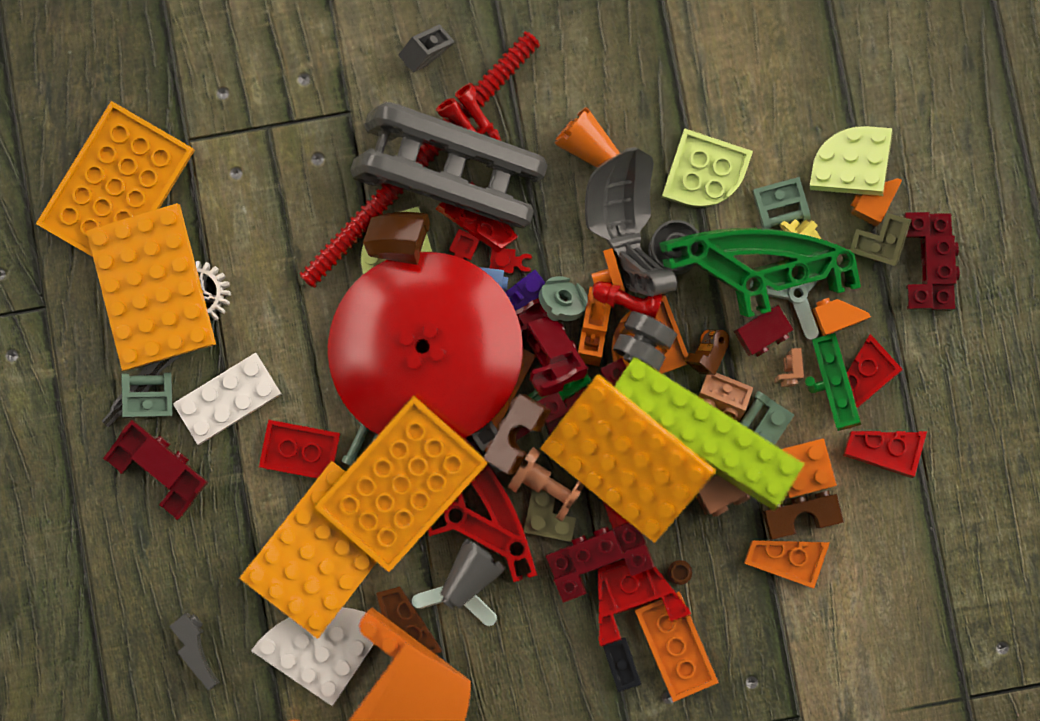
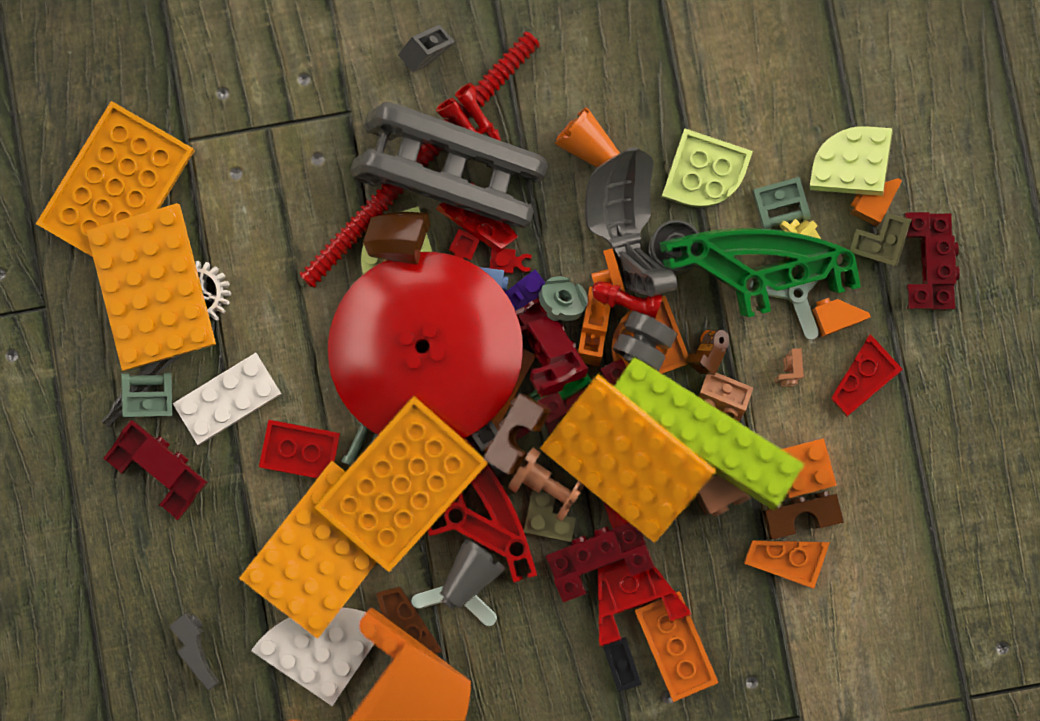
reddish brown plate [668,560,692,585] -> none
dark red brick [733,305,794,357] -> none
sand green plate [740,391,794,445] -> none
green plate [805,333,861,431] -> none
red wing [843,431,927,478] -> none

